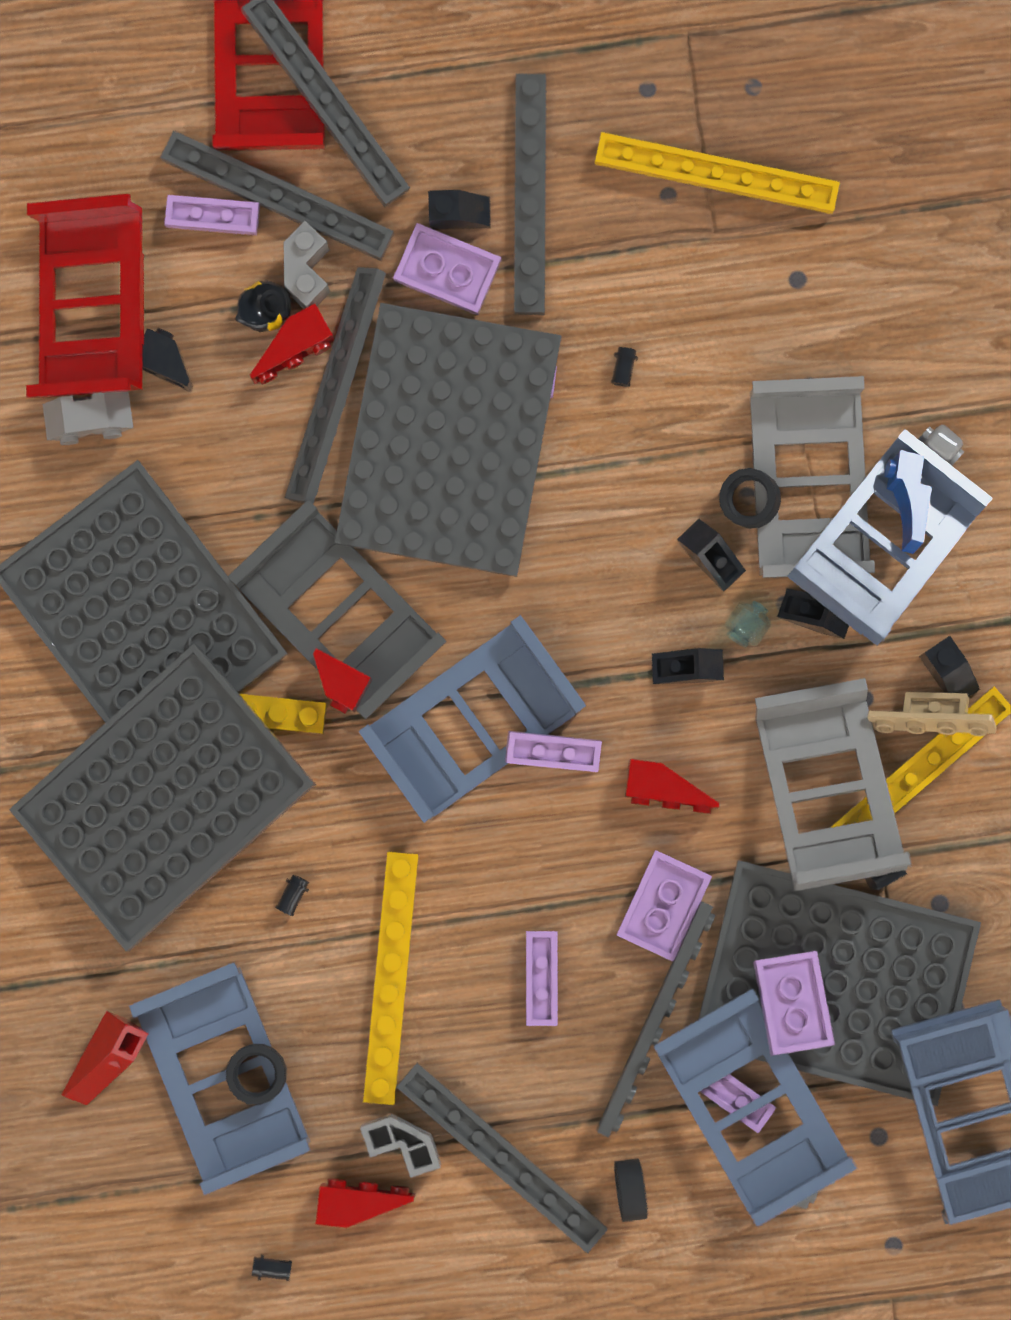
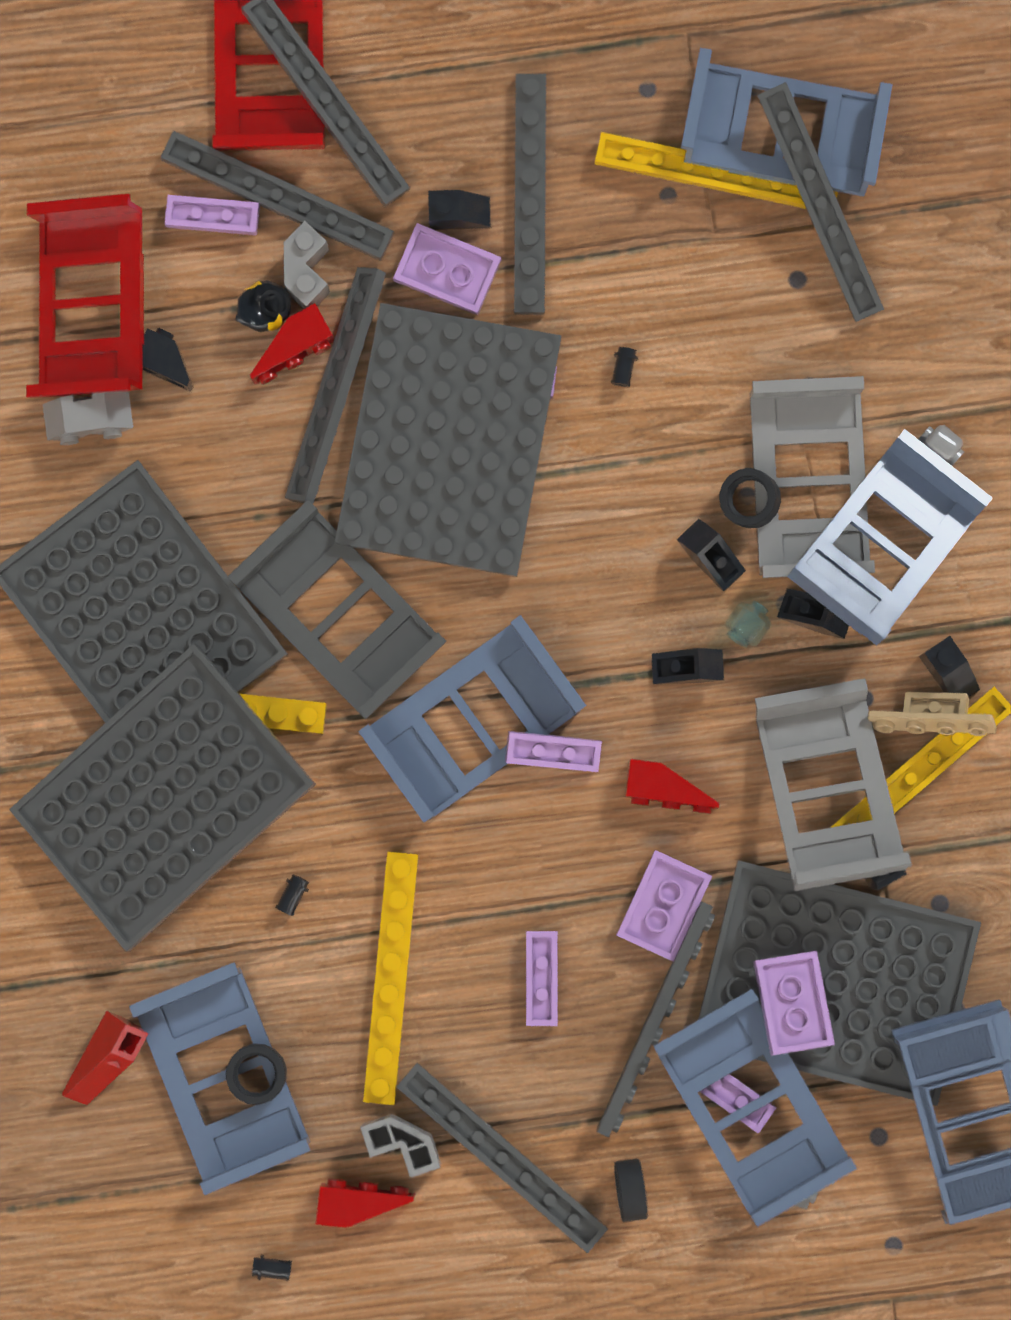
red slope [313,648,372,714] -> none
slope [884,450,932,554] -> none
none -> sand blue piece [681,48,893,197]
none -> dark grey plate [757,82,884,322]

